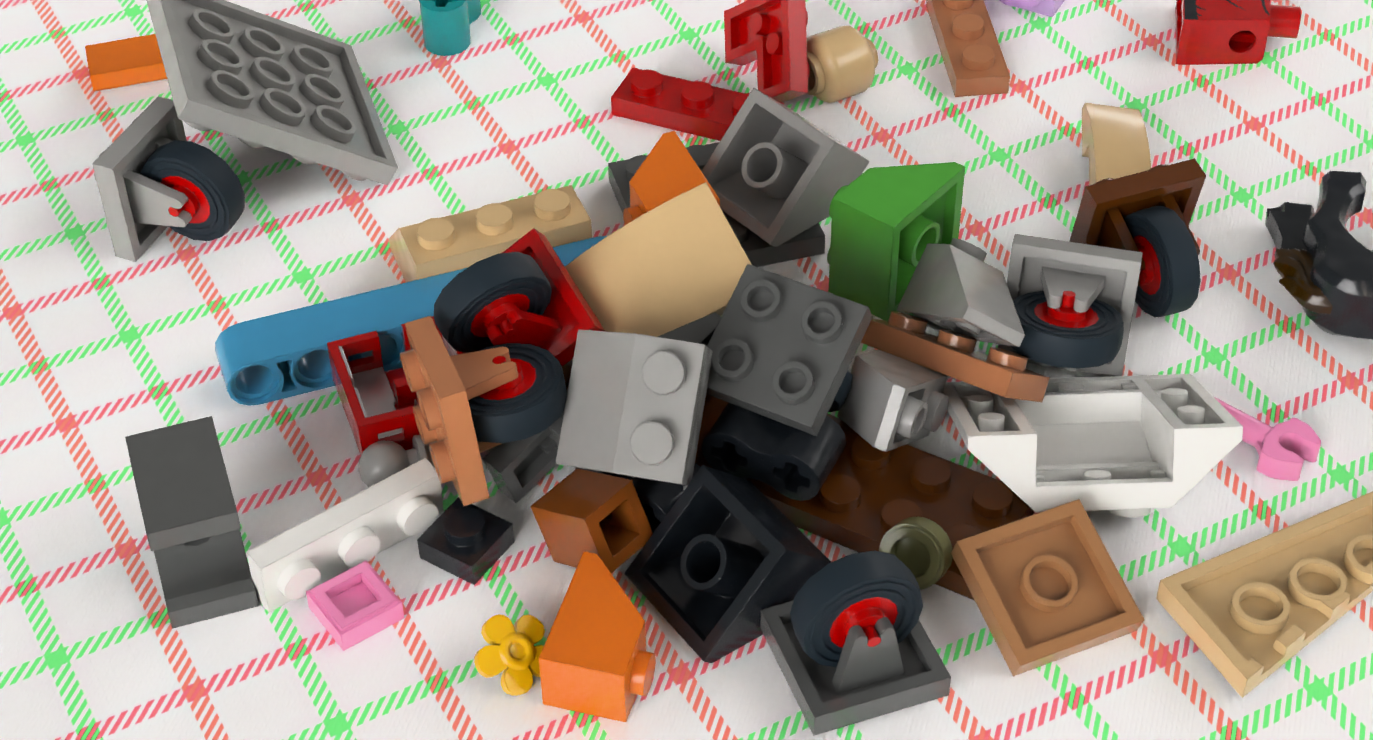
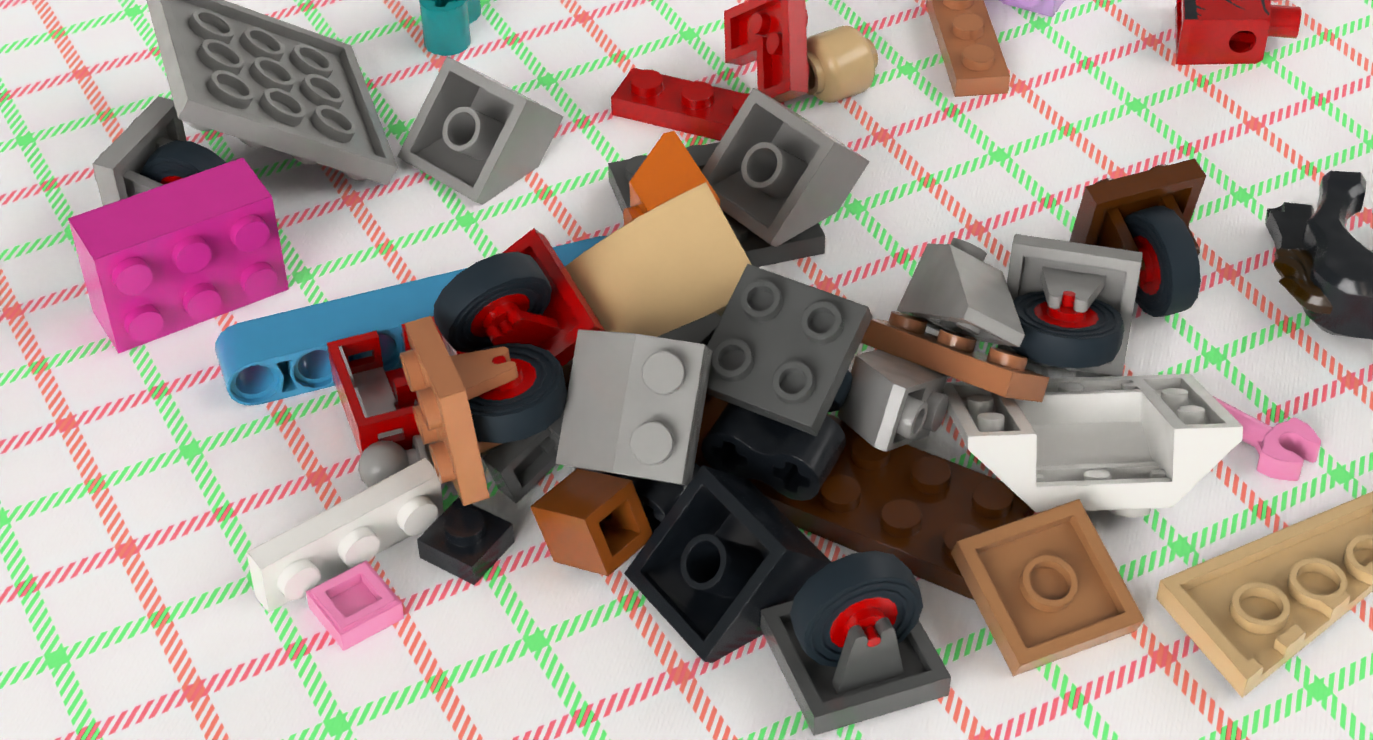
orange tile [85,34,167,91] -> none
dark grey piece [125,416,259,629] -> none
tan slope [389,185,592,282] -> none
yellow plant [474,614,545,696] -> none
orange slope [539,551,656,722] -> none
bright green slope [827,162,965,321] -> none
olive tile [879,517,953,590] -> none
tan slope [1082,103,1151,185] -> none
none -> dark pink brick [68,157,289,354]
none -> light grey slope [397,56,564,205]

